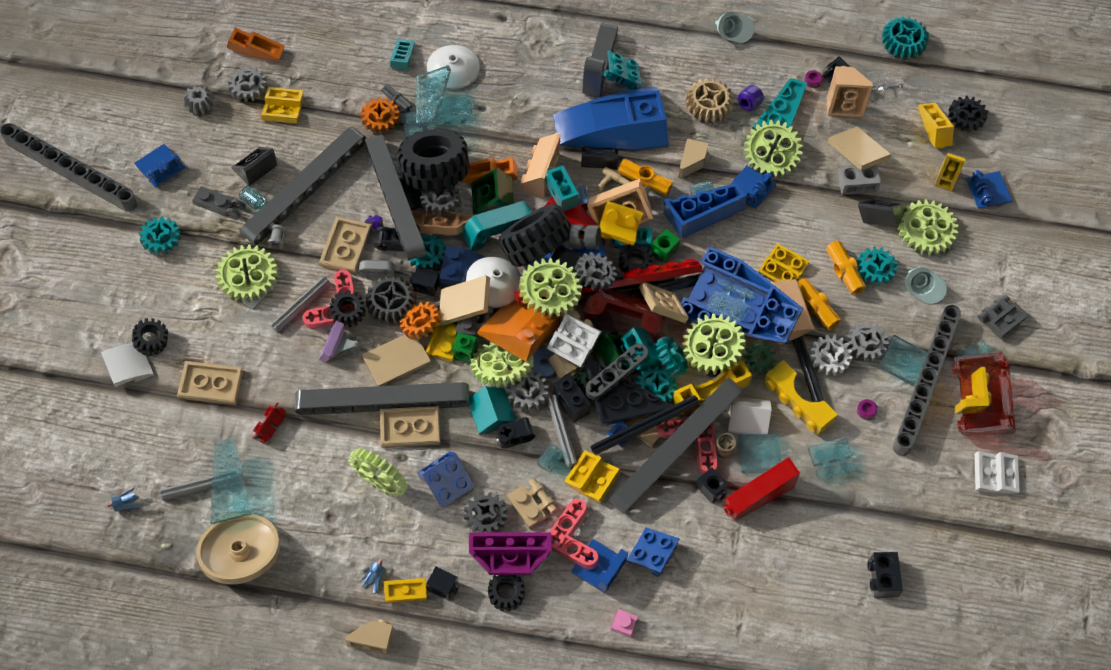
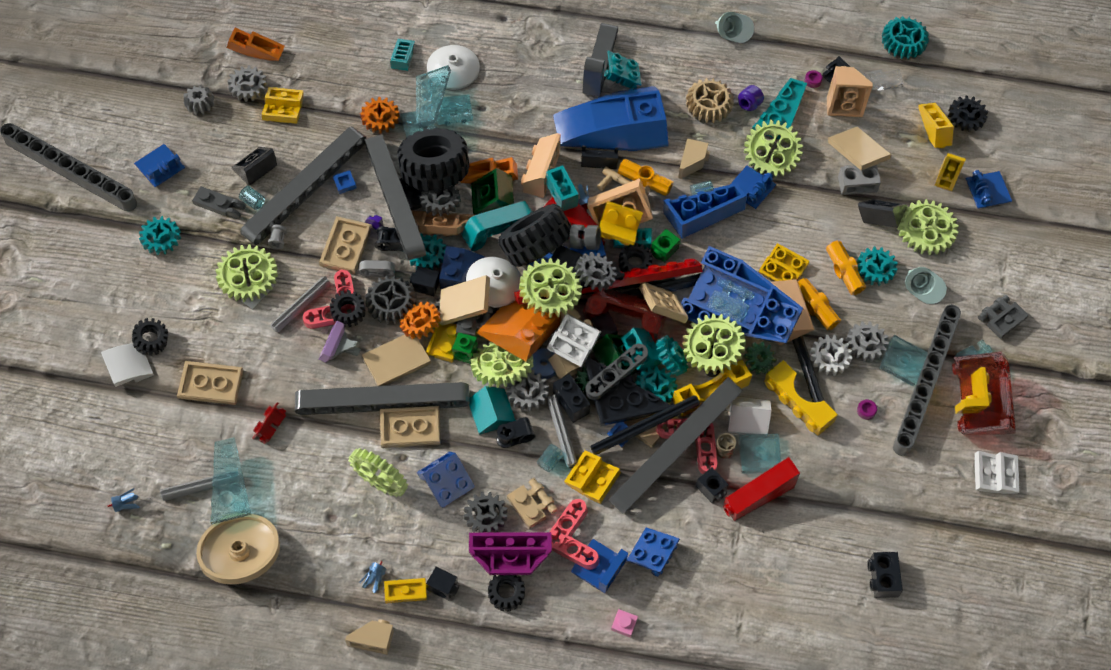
dark grey axle [381,84,413,114] -> none
clear light blue plate [808,438,856,479] -> none
none -> blue plate [333,170,357,194]

